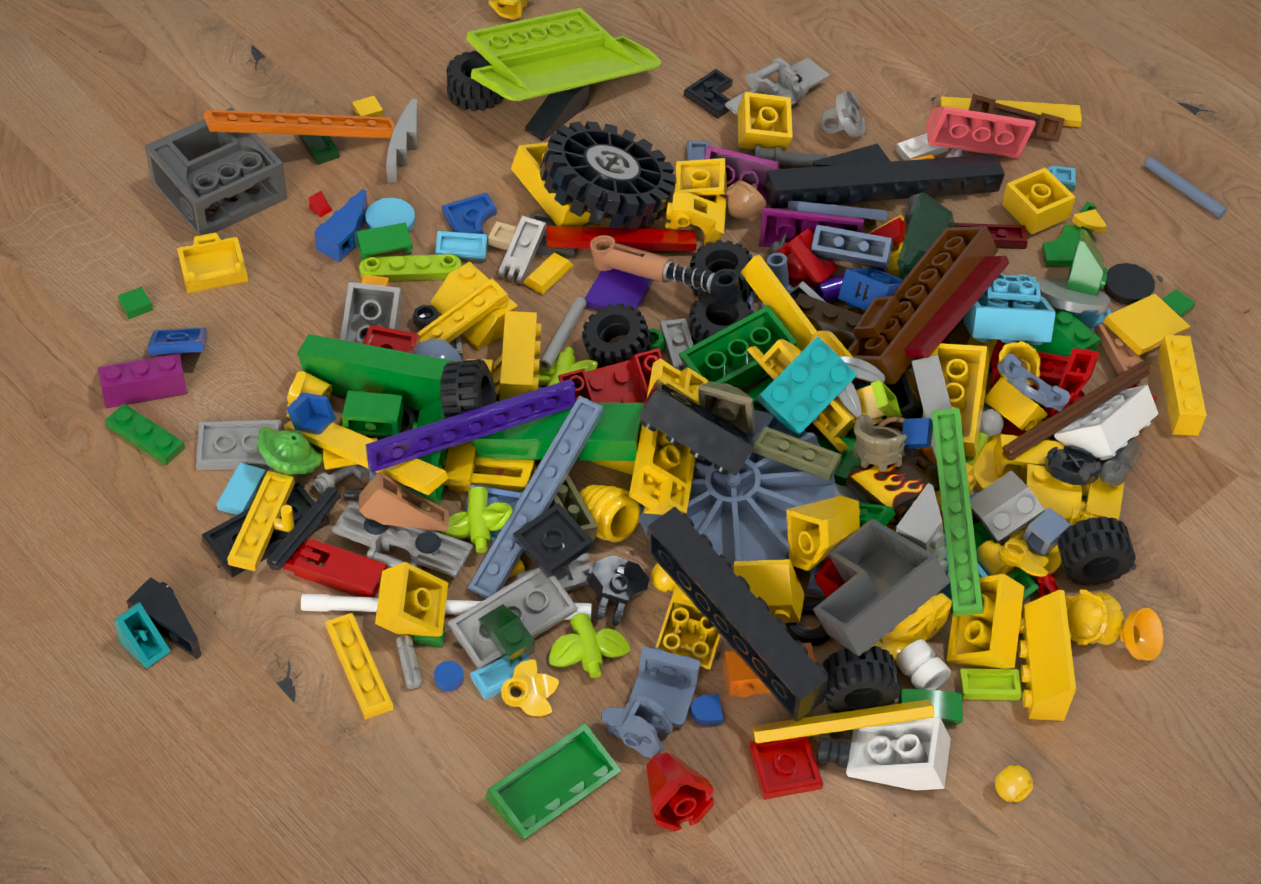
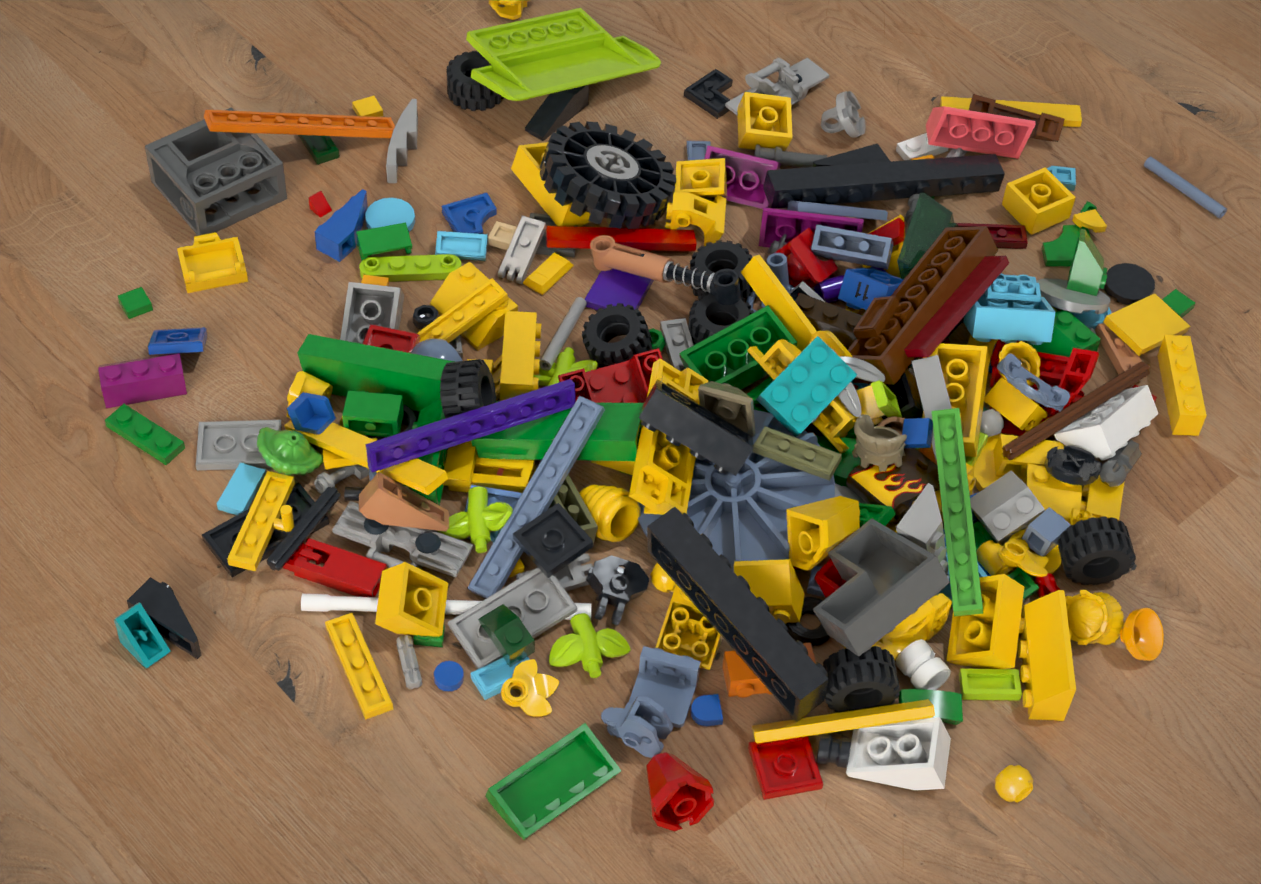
medium nougat helmet [725,180,767,222] -> none

